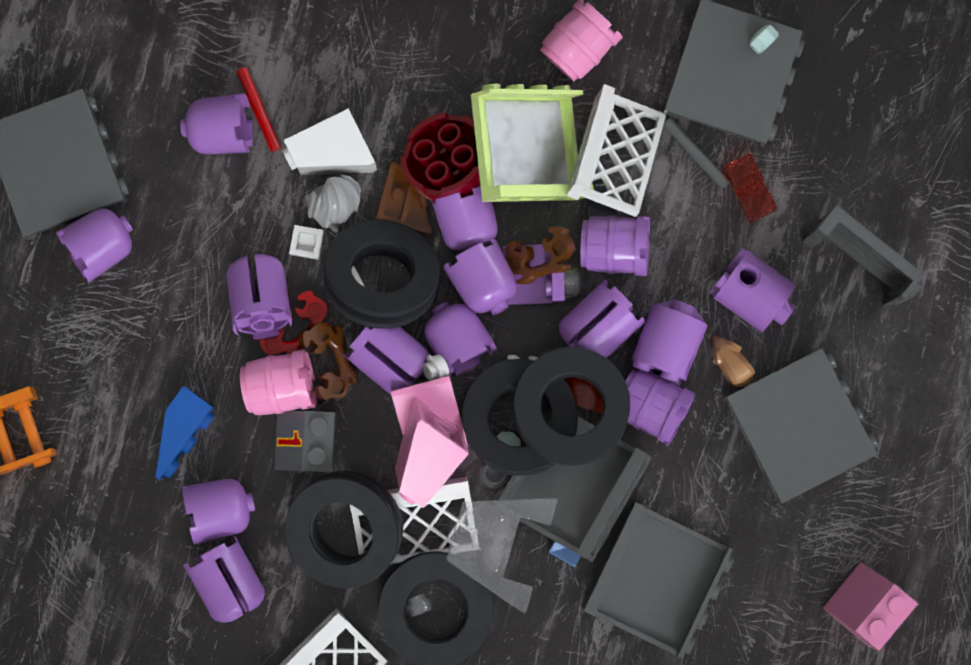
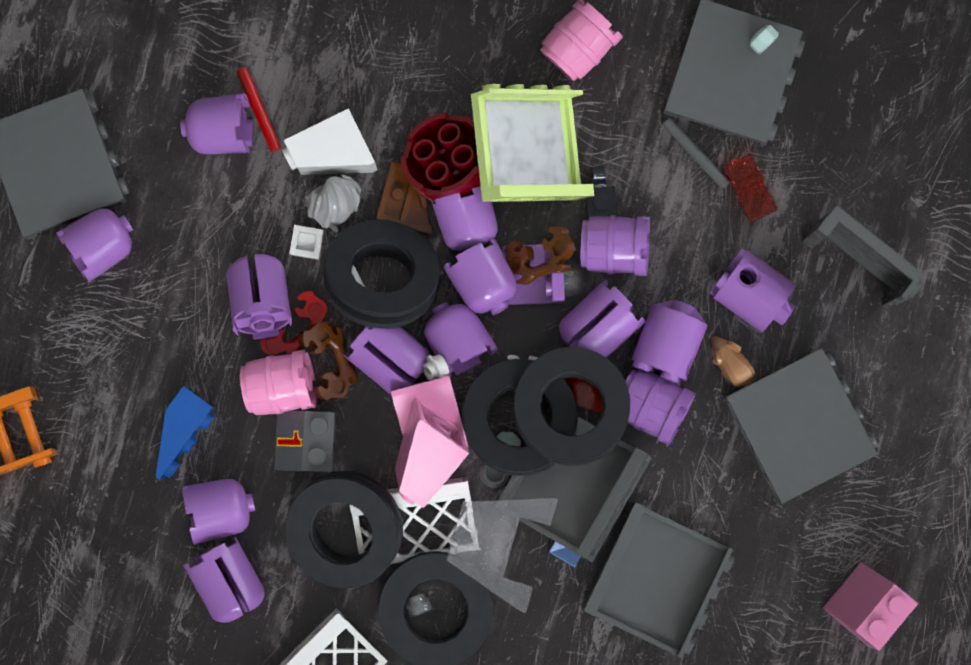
white fence [566,84,666,217] -> none

